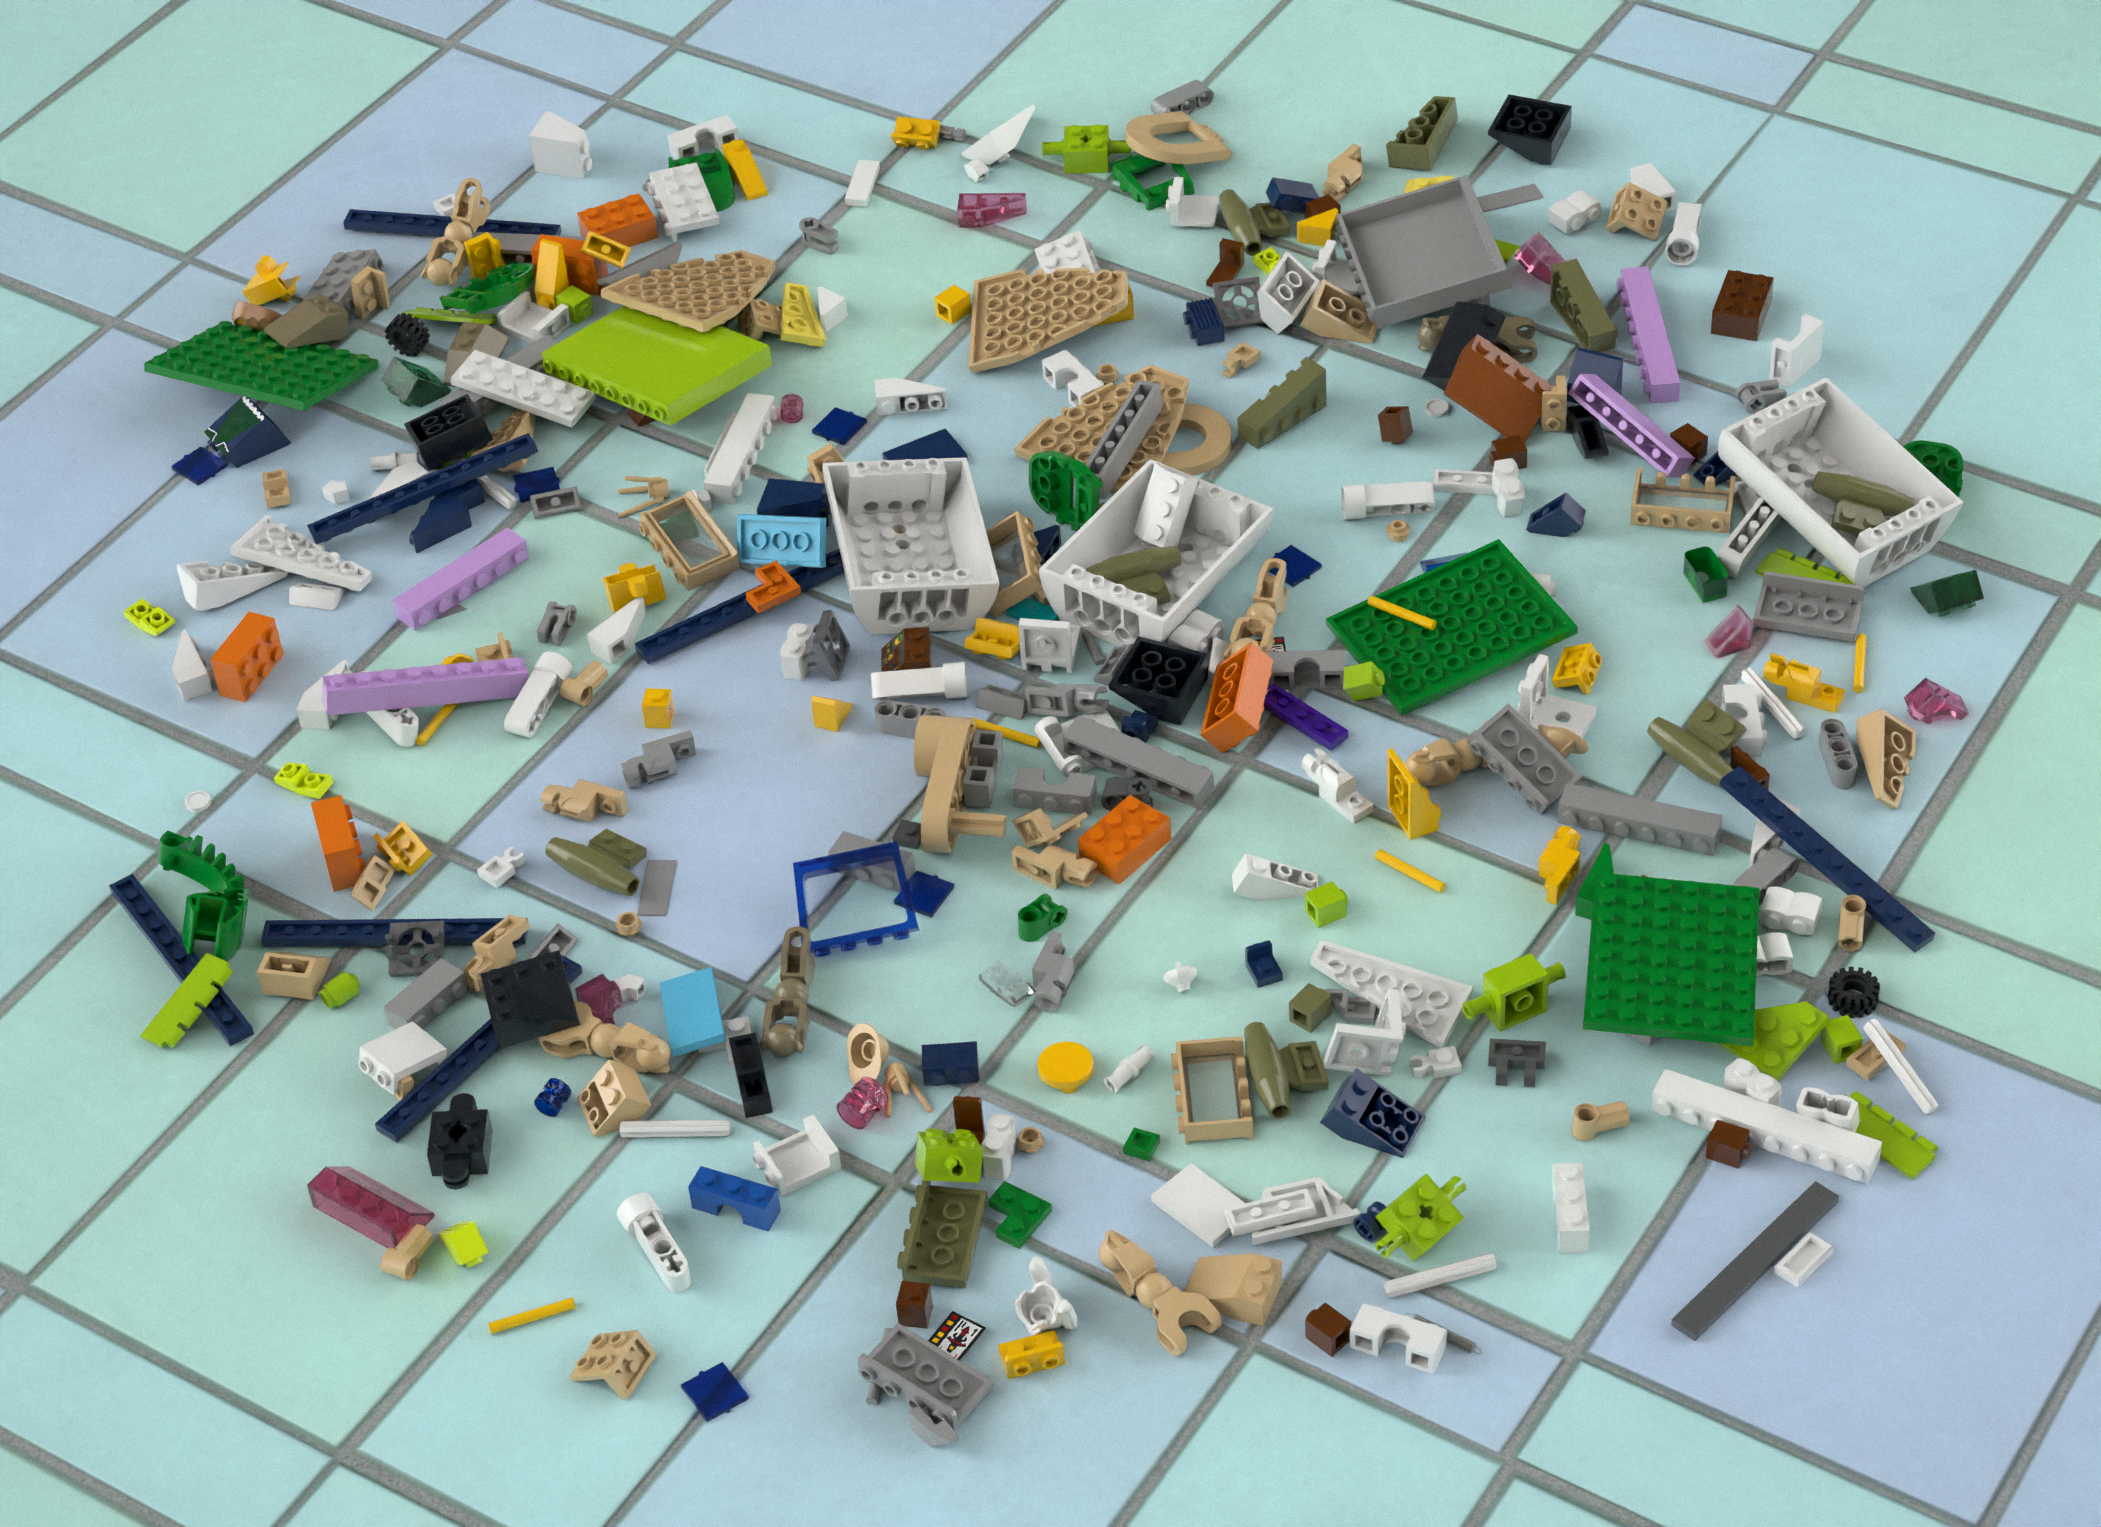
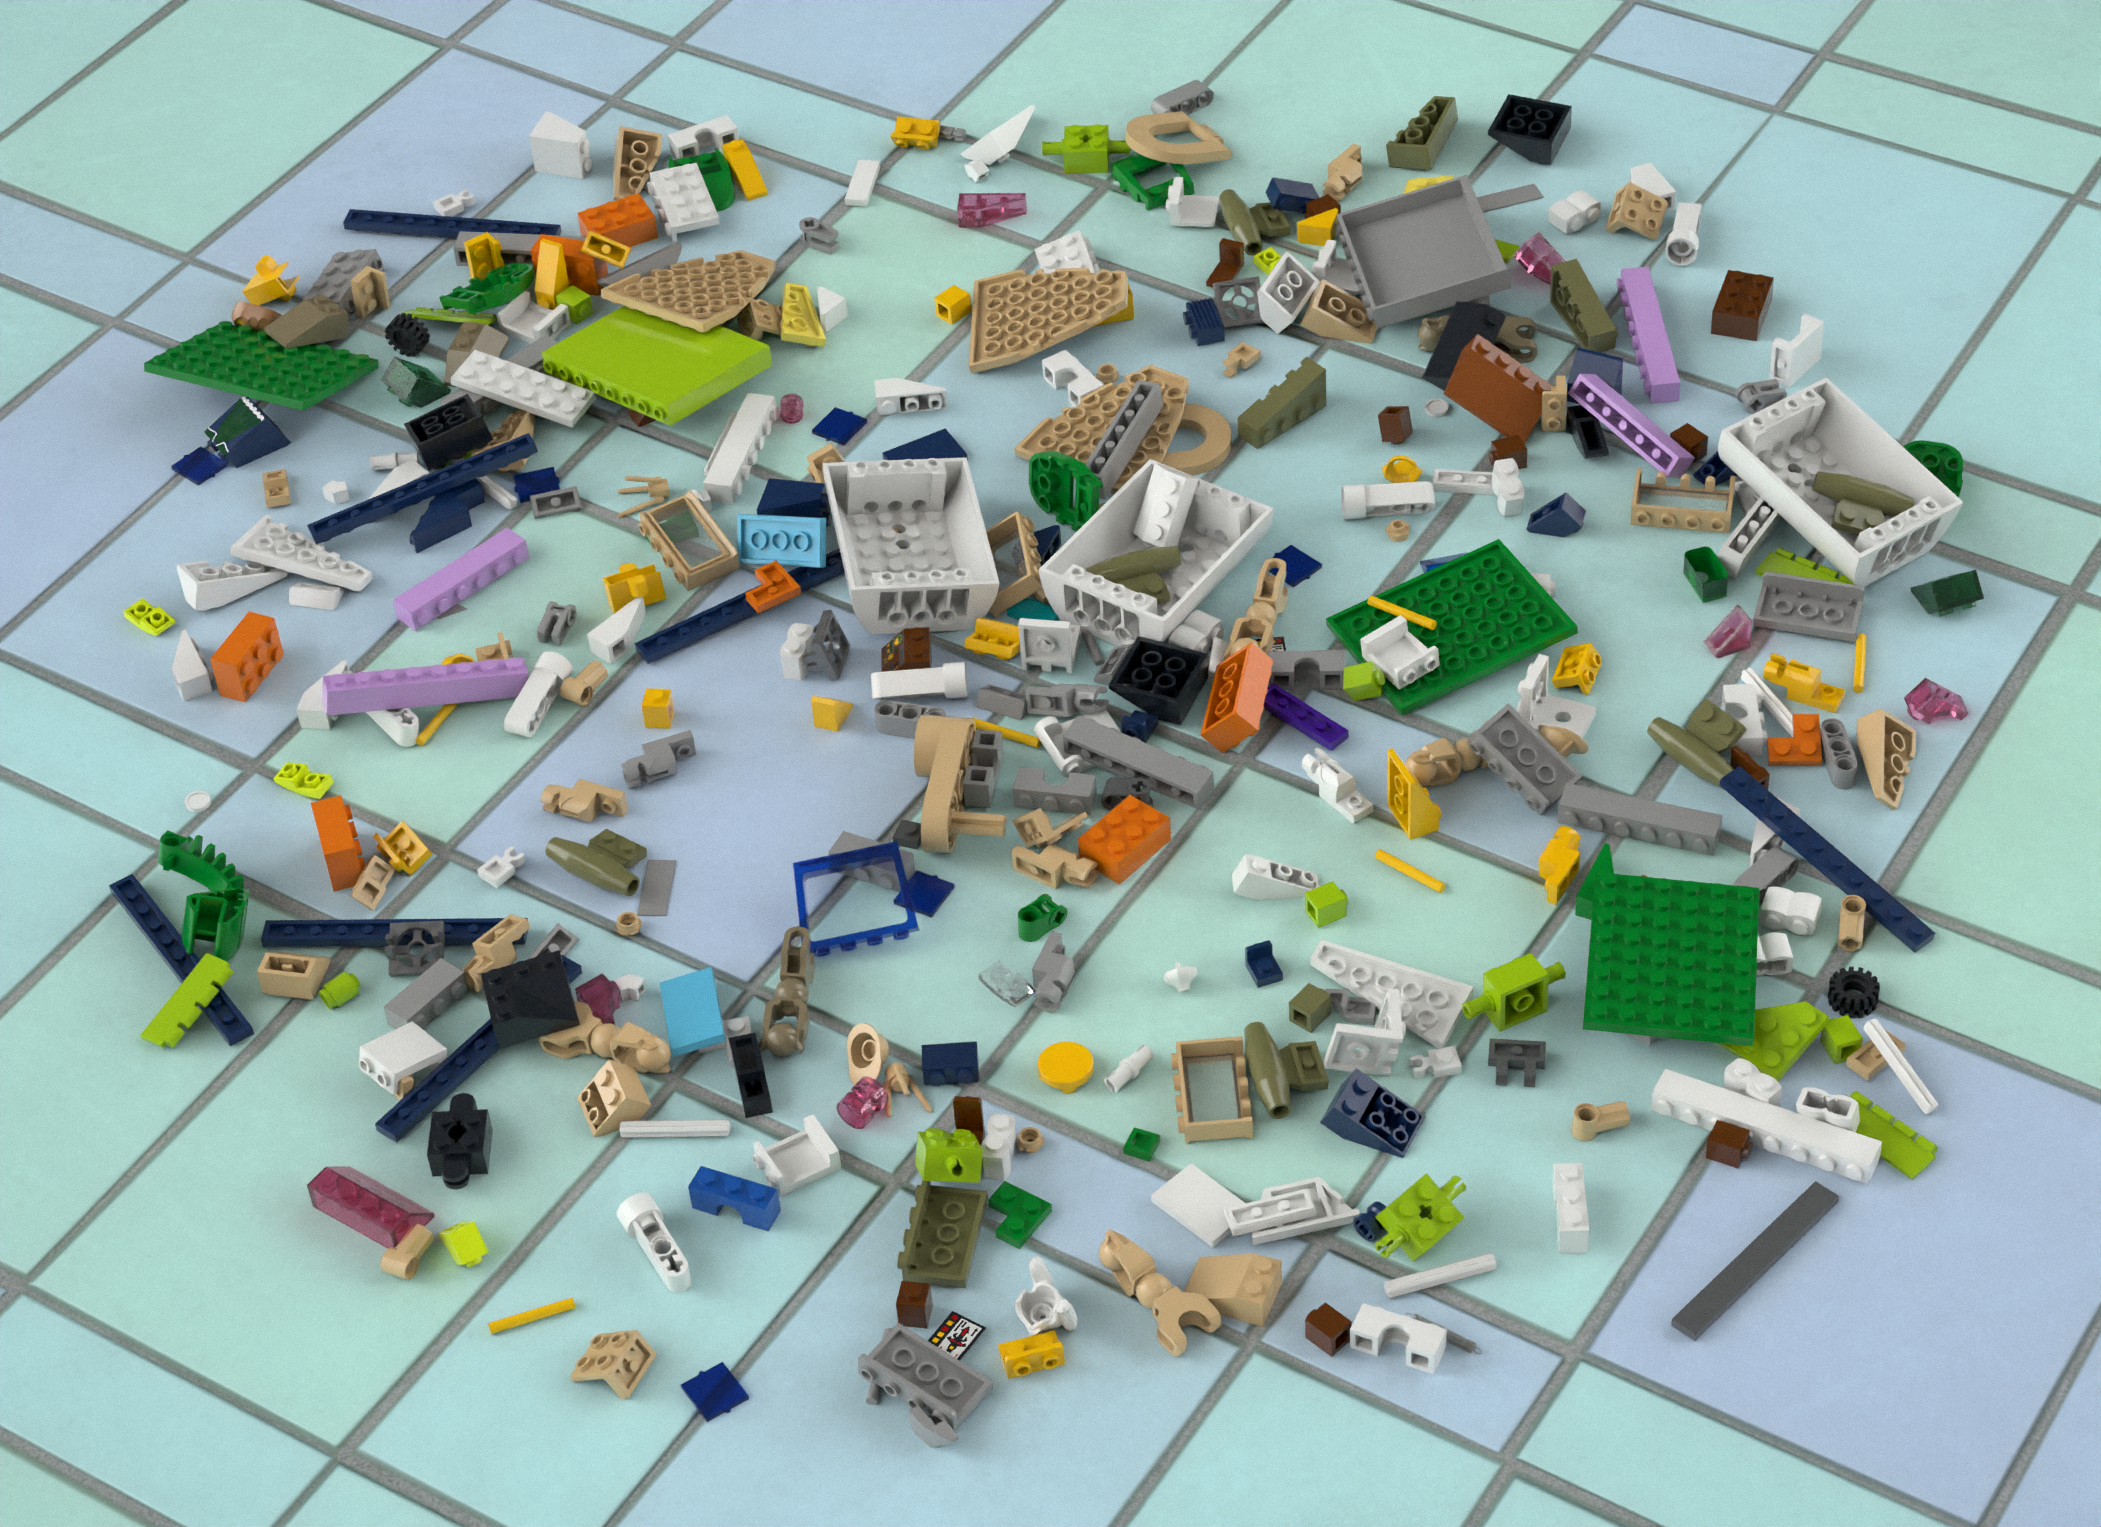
tan piece [421,178,491,287] -> none
clear blue wheel [534,1078,572,1117] -> none
white tile [1774,1232,1834,1288] -> none
none -> tan wedge [613,126,663,200]
none -> white panel [1360,615,1440,690]
none -> yellow piece [1382,455,1423,483]
none -> orange plate [1767,714,1822,766]

